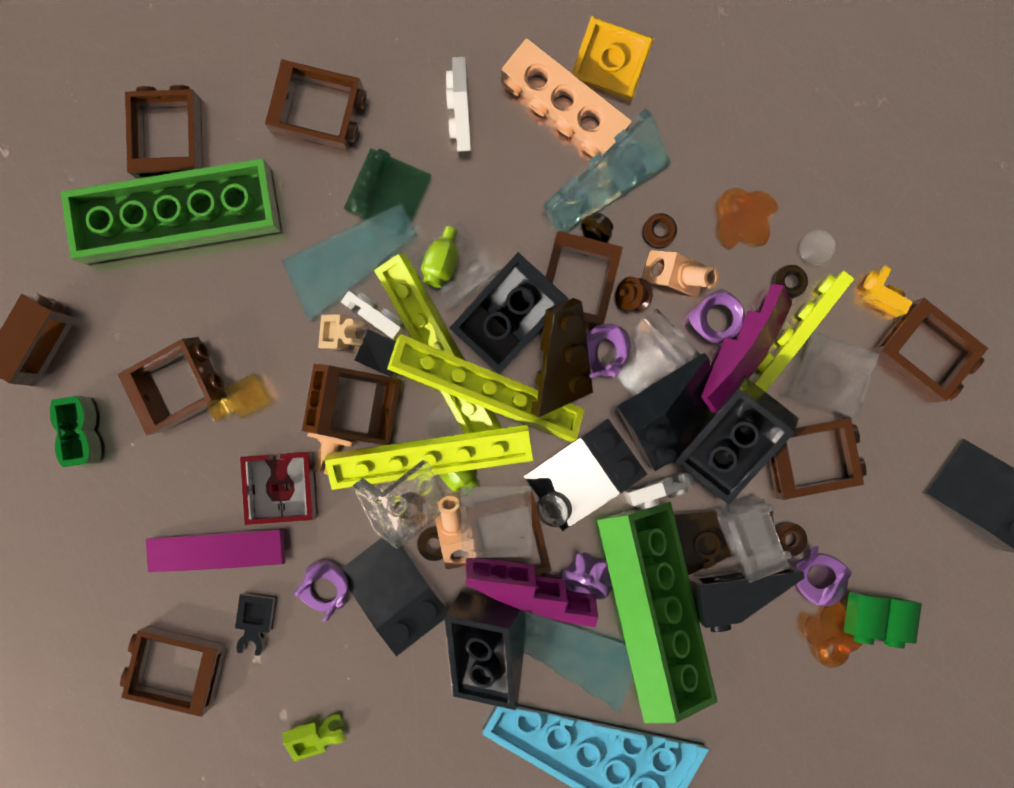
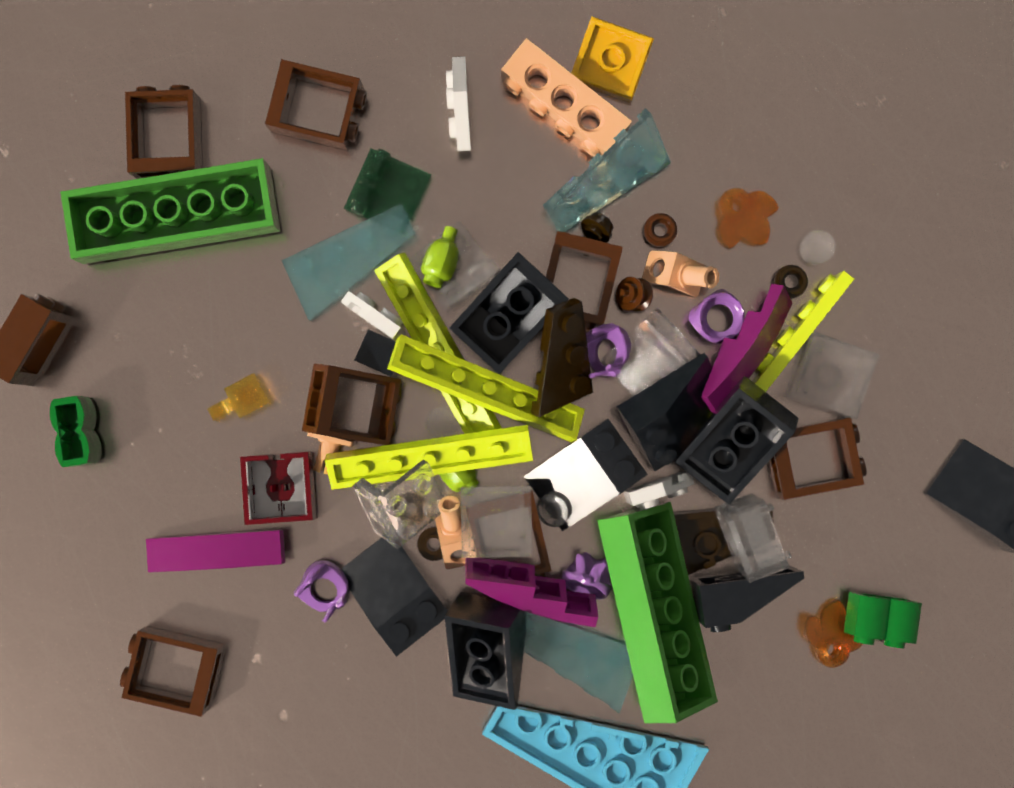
reddish brown window [117,337,228,435] -> none
black plate [235,593,275,656] -> none
lime plate [282,714,346,762] -> none
tan plate [318,315,365,350] -> none
reddish brown plate [773,523,807,557] -> none
medium lavender piece [795,545,852,606] -> none
yellow bracket [862,265,913,317] -> none
reddish brown window [873,298,988,402] -> none

